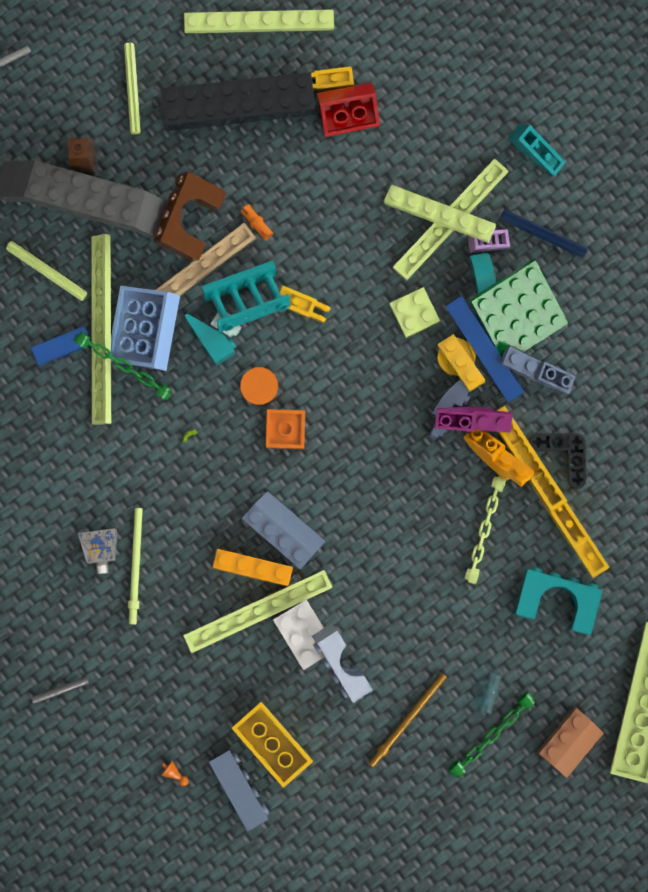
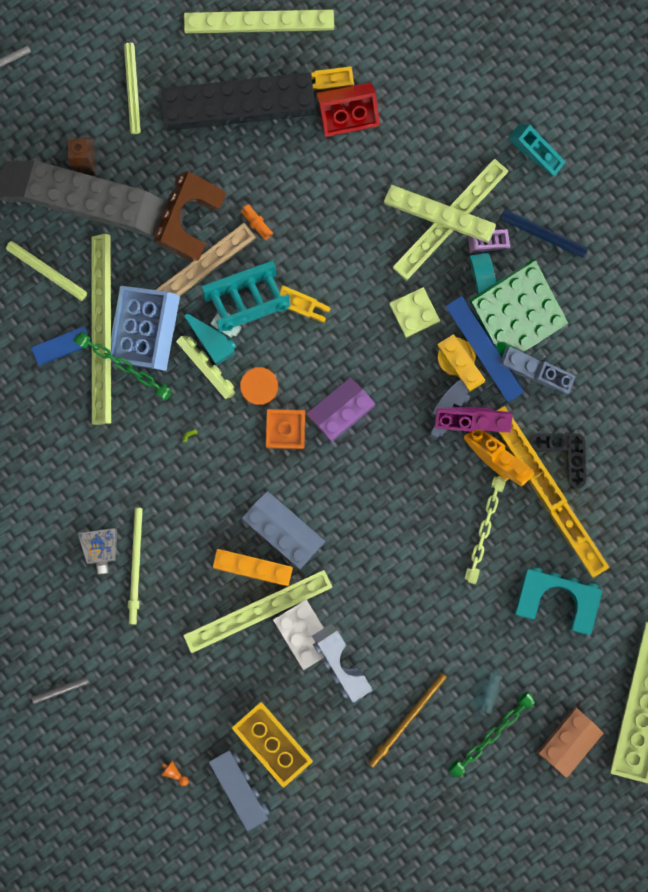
none -> yellowish green plate [176,336,236,399]
none -> medium lavender slope [307,378,375,443]

